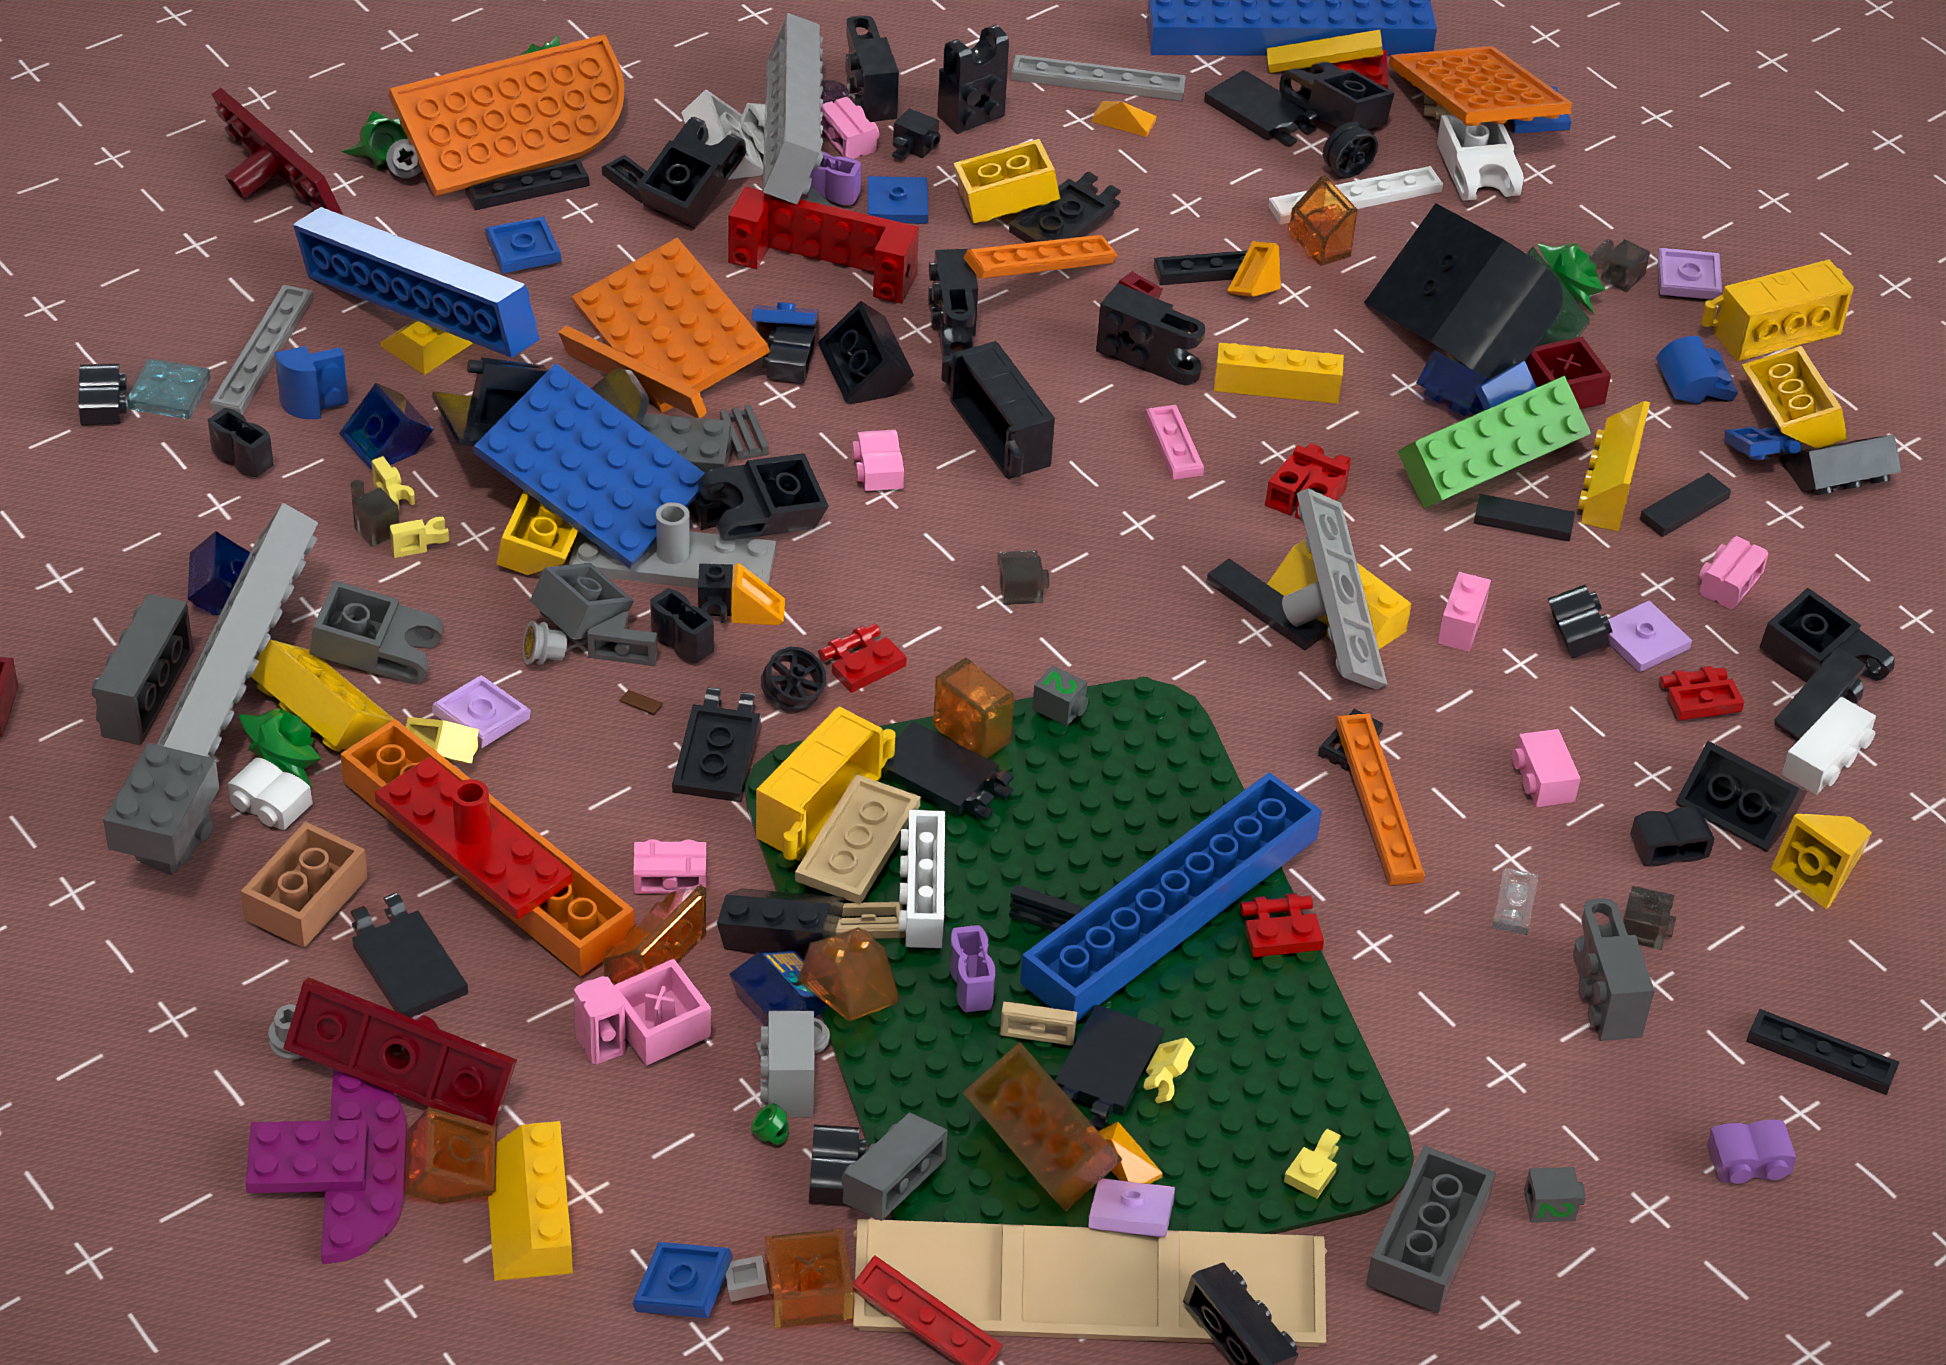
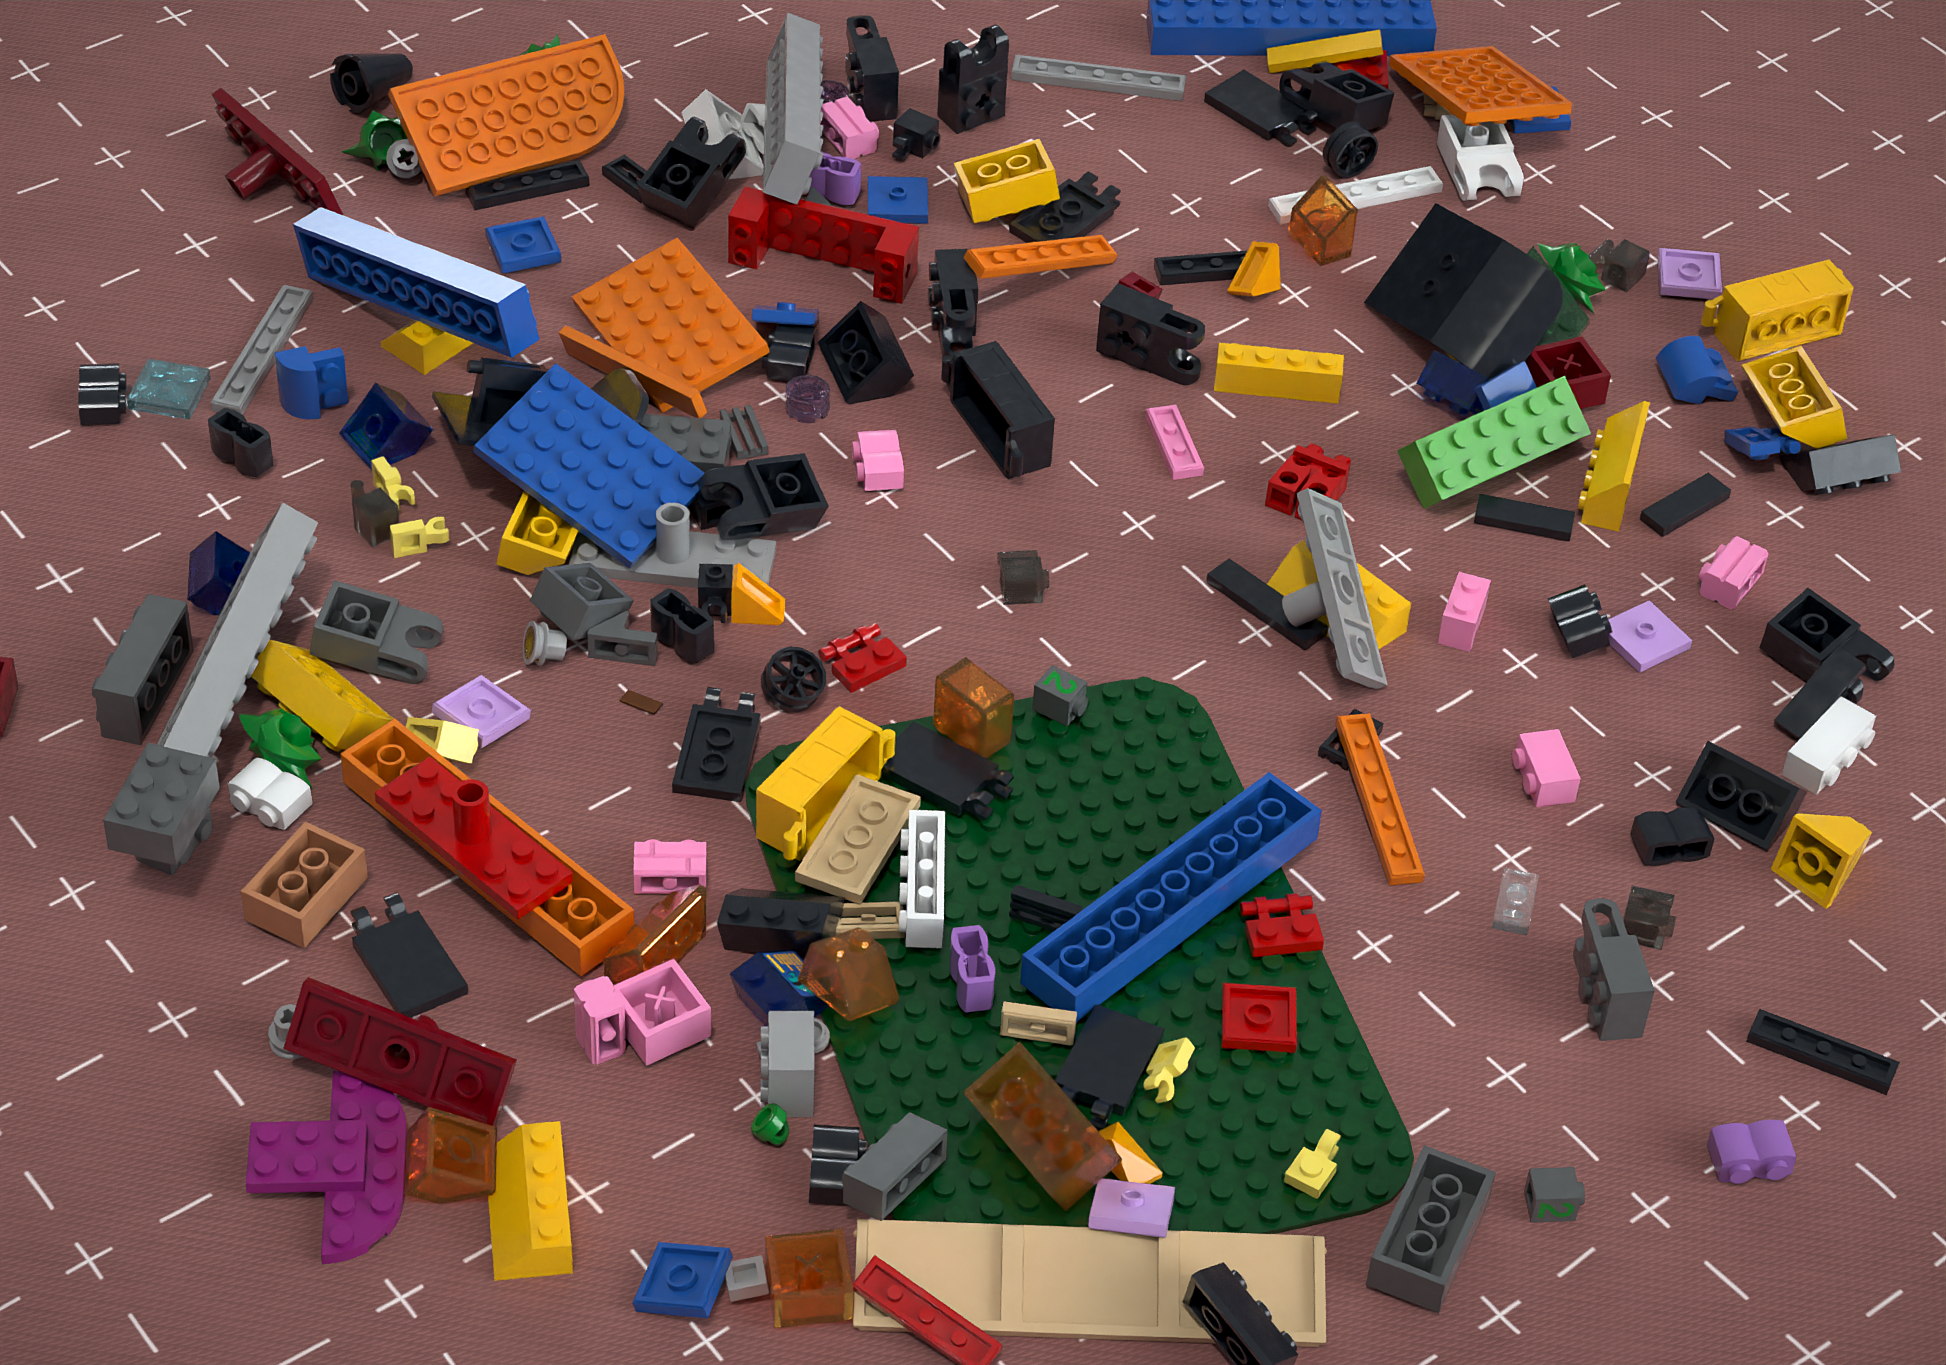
light orange slope [1092,101,1157,137] -> none
red plate [1659,666,1745,721] -> none
none -> black cone [330,53,413,113]
none -> clear purple wheel [785,375,830,423]
none -> red tile [1221,983,1297,1053]

